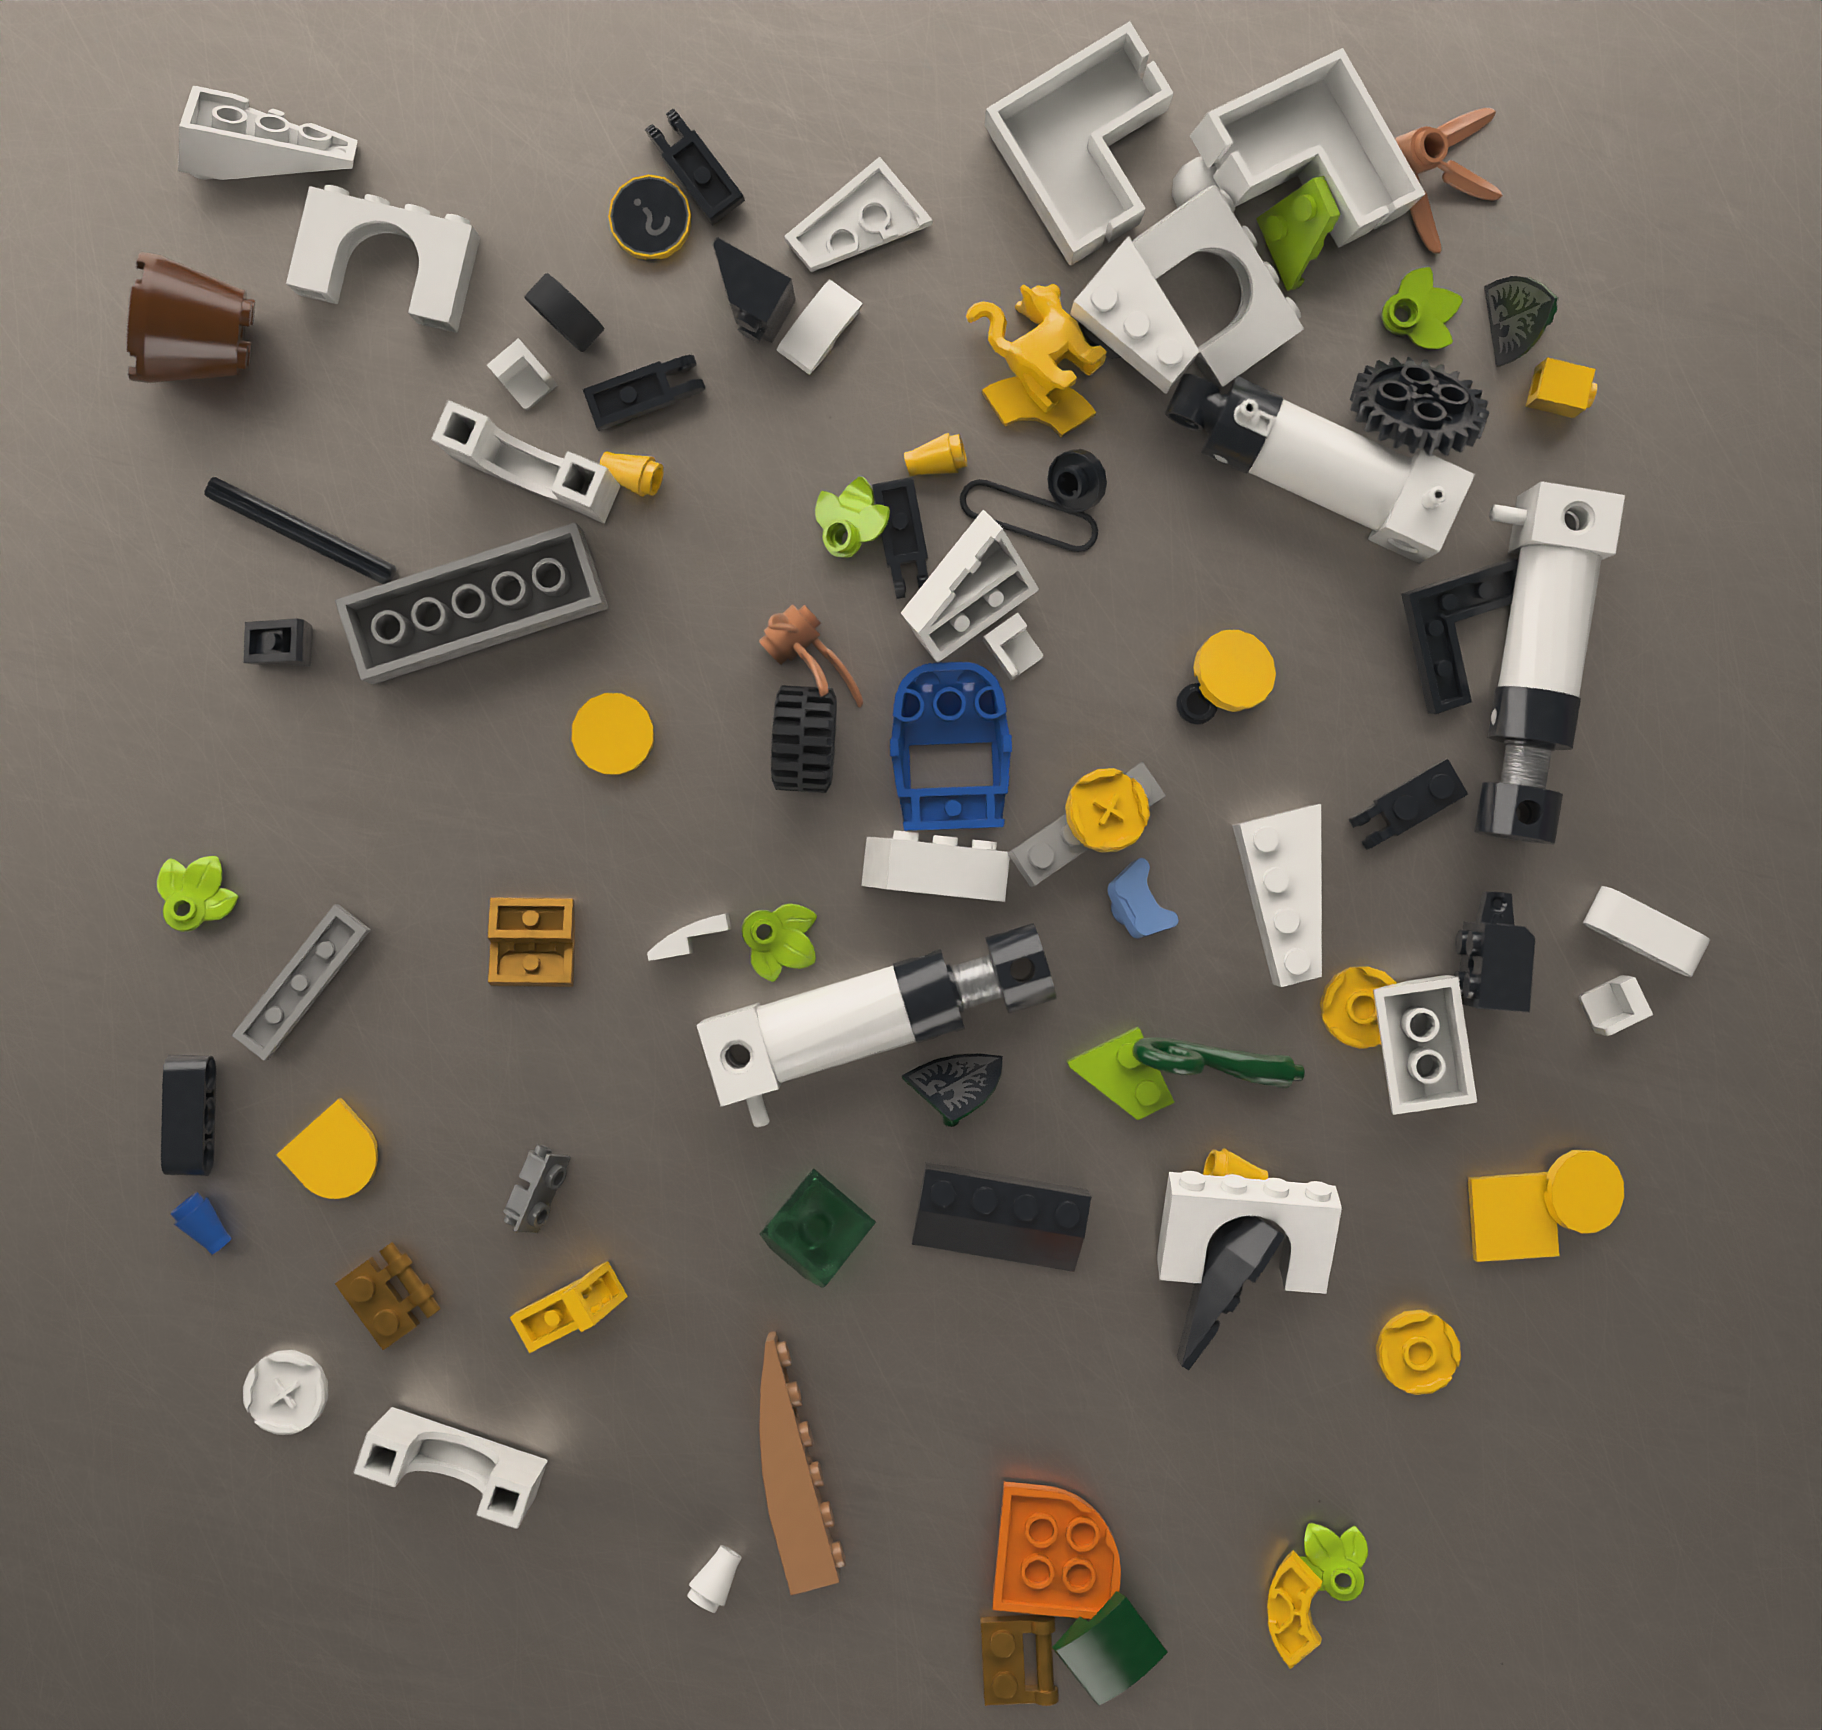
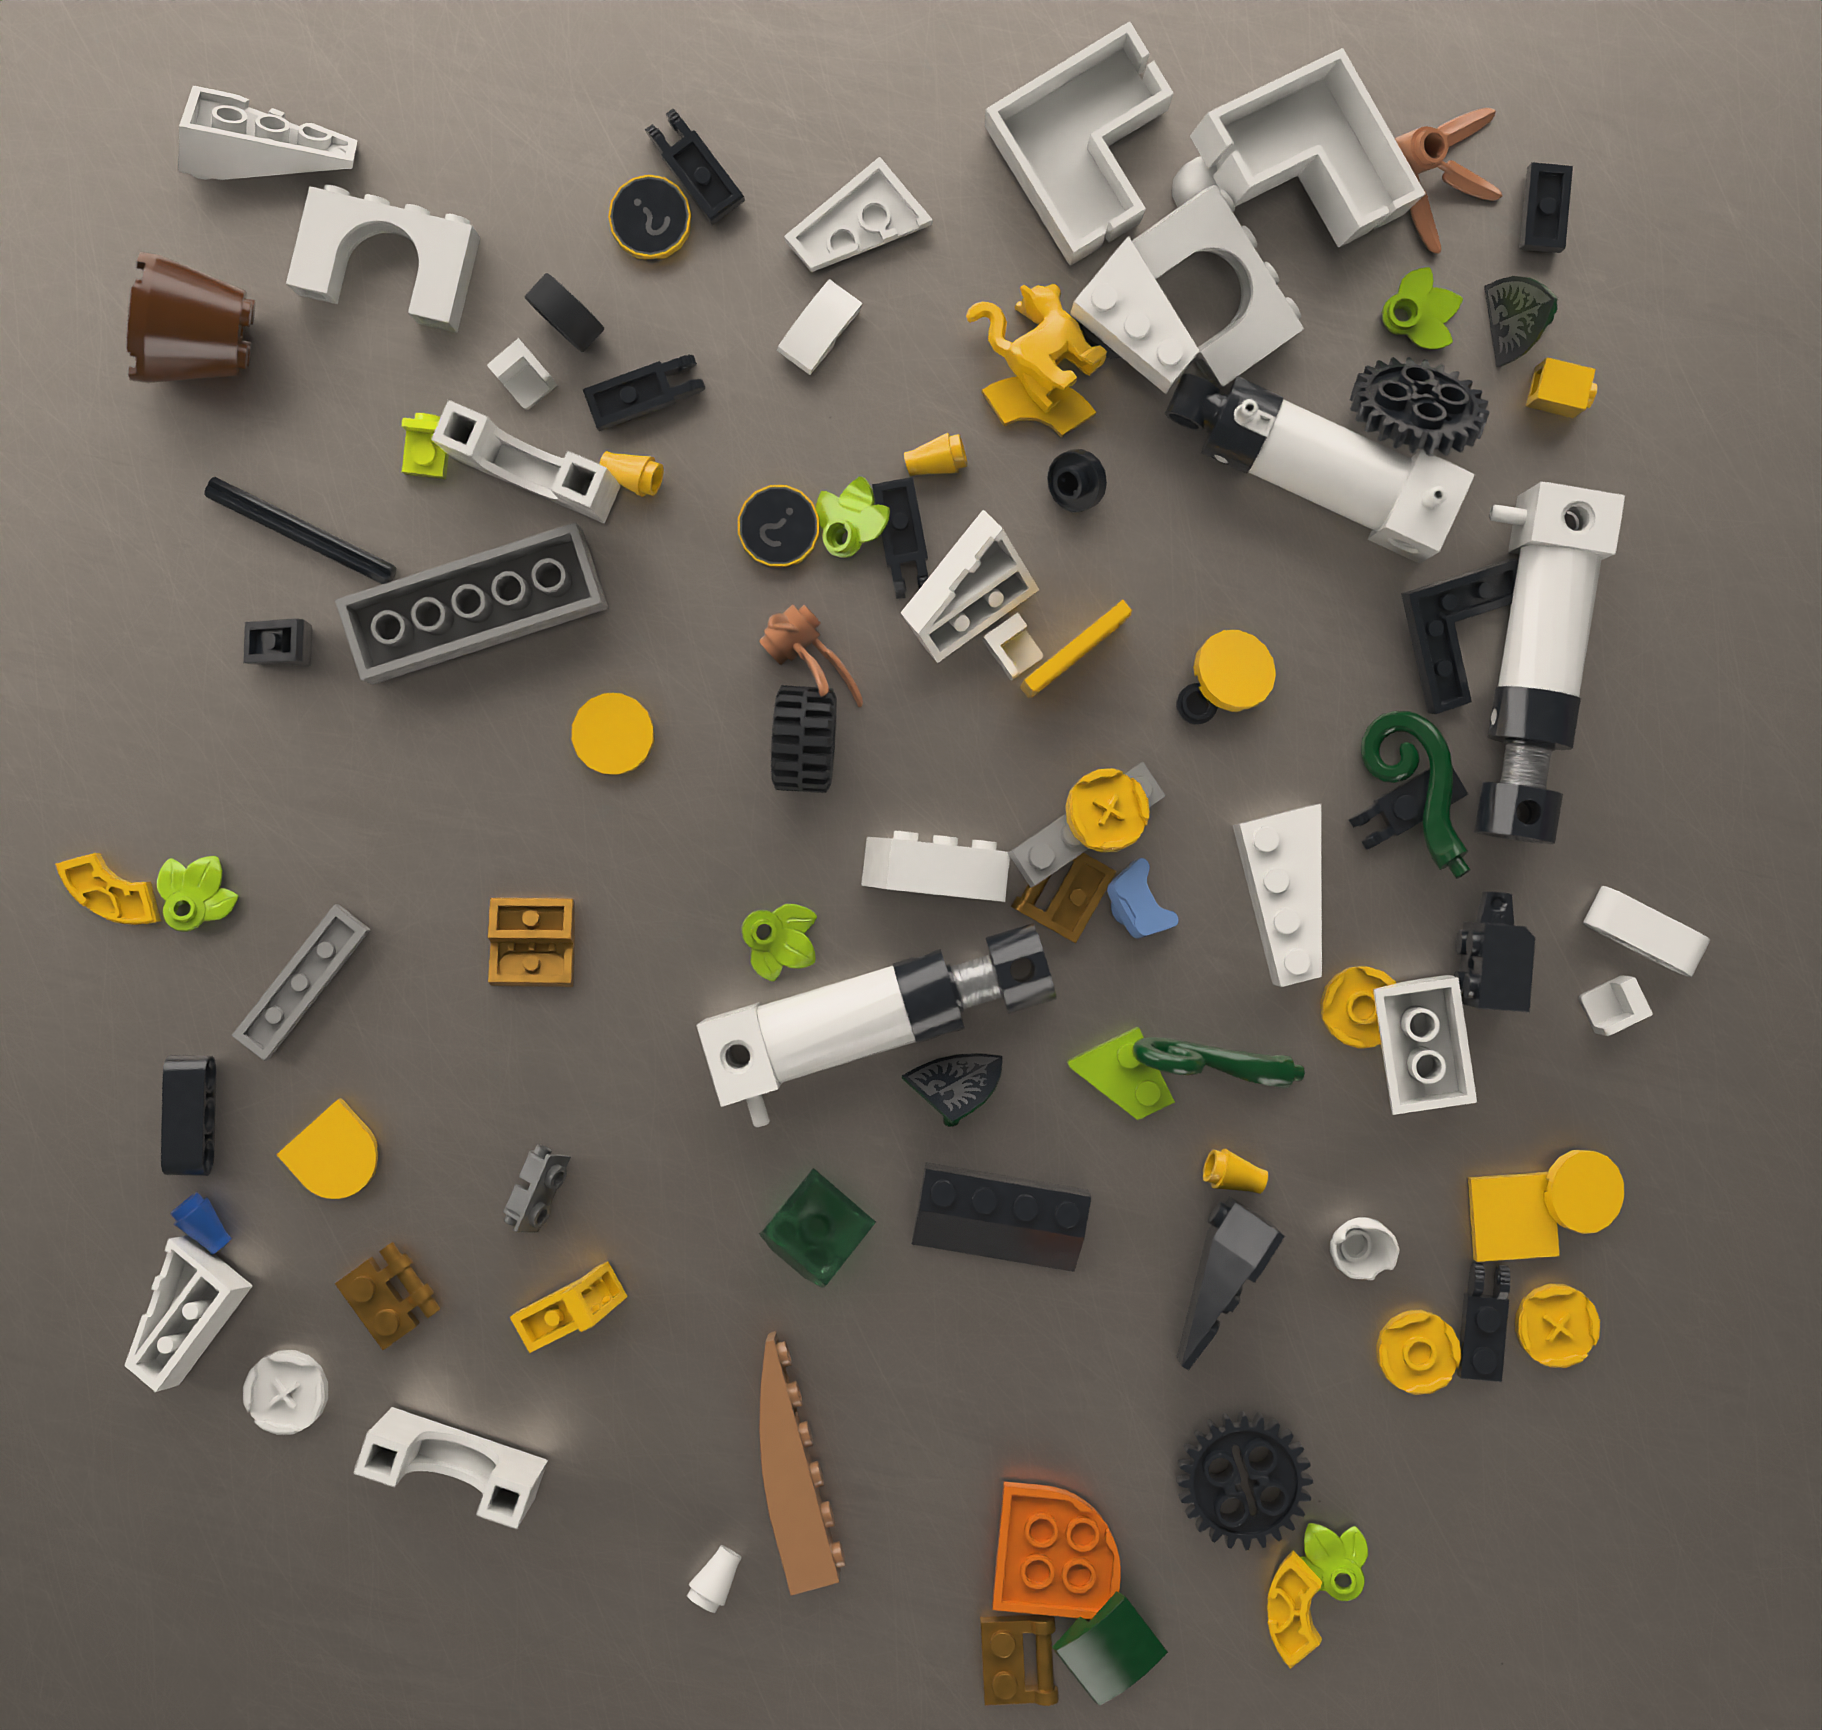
white slope [647,913,732,961] -> none
black slope [713,237,796,343] -> none
blue slope [890,662,1012,831] -> none
black piece [960,479,1098,552] -> none
white arch [1157,1171,1342,1294] -> none
lime wing [1256,176,1341,291] -> none
none -> yellow tile [55,853,161,925]
none -> white wedge [125,1235,253,1392]
none -> neon yellow bracket [401,413,449,479]
none -> black tile [738,485,820,568]
none -> pearl gold plate [1010,853,1117,943]
none -> yellow tile [1020,600,1132,698]
none -> black gear [1176,1411,1313,1550]
none -> white hair [1330,1217,1400,1281]
none -> dark green plant [1360,711,1471,879]
none -> black hinge [1457,1263,1511,1382]
none -> yellow tile [1515,1283,1600,1368]
none -> black plate [1520,162,1573,253]

